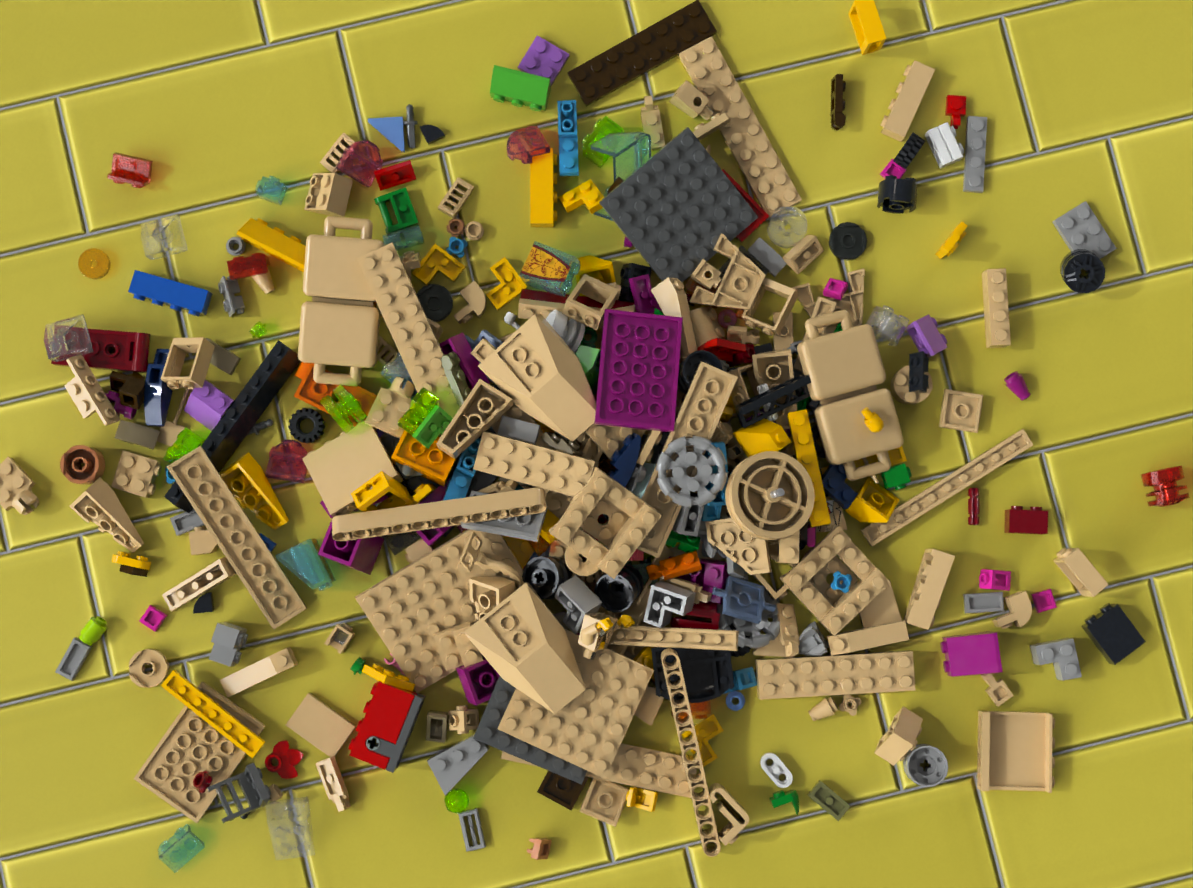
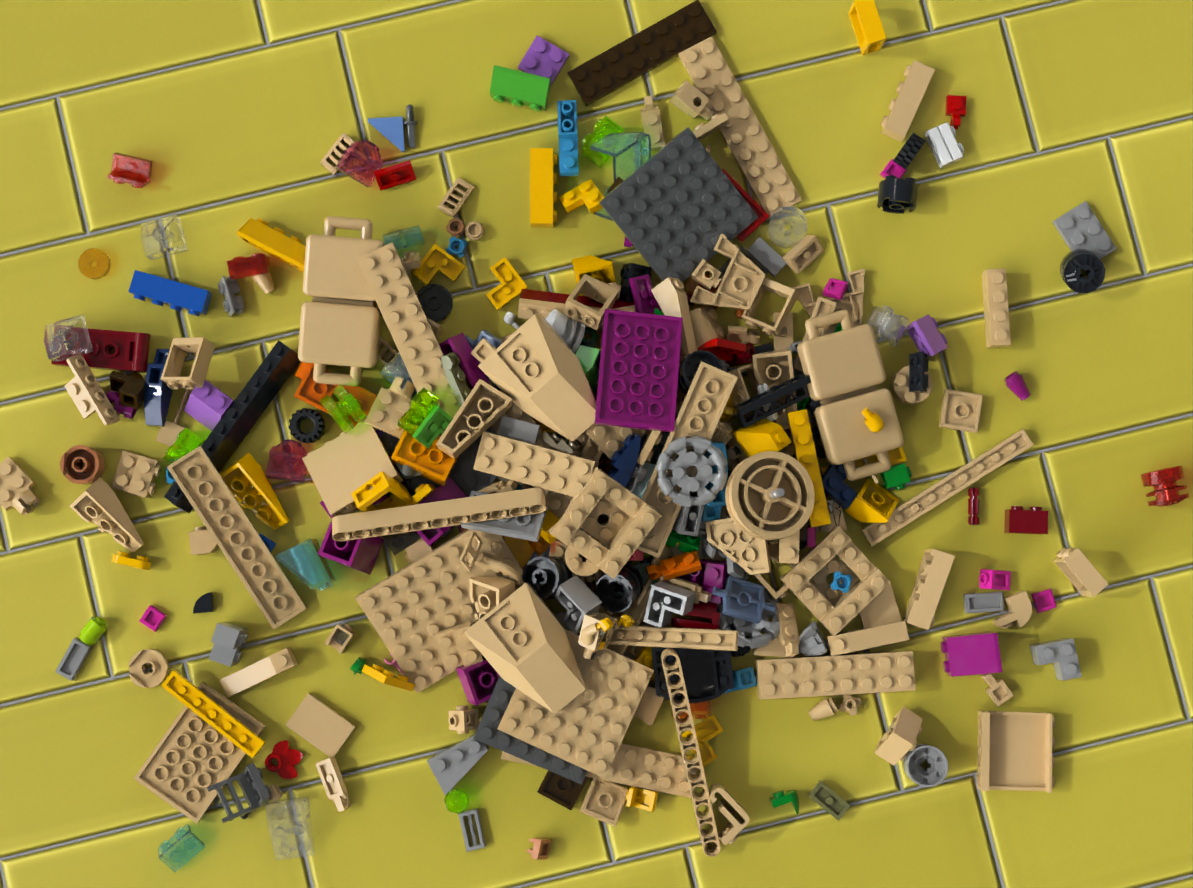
dark tan slope [114,420,160,450] -> none
dark brown tile [119,565,148,577] -> none
tan slope [162,557,237,611] -> none
light grey tile [170,508,204,536] -> none
dark red plate [193,771,213,793] -> none
dark tan slope [206,338,241,375] -> none
light grey plate [226,237,246,256] -> none
dark grey piece [246,419,273,436] -> none
clear neon green plate [249,321,267,339] -> none
clear light blue brick [255,176,287,205] -> none
tan slope [304,173,353,217] -> none
red piece [348,681,426,773] -> none
green plate [374,187,419,235] -> none
black tile [420,125,445,145] -> none
dark tan slope [426,710,449,743] -> none
dark azure slope [443,438,481,501] -> none
tan brick [454,280,487,324] -> none
clear pink slope [507,125,550,164] -> none
slope [519,241,580,297] -> none
clear pink plate [718,309,737,329] -> none
medium blue plate [726,691,745,711] -> none
white plate [760,752,793,788] -> none
pearl dark grey tile [829,222,867,261] -> none
dark brown hinge [830,74,846,131] -> none
yellow plate [935,221,968,259] -> none
light grey plate [963,116,987,193] -> none
black brick [1081,603,1146,665] -> none

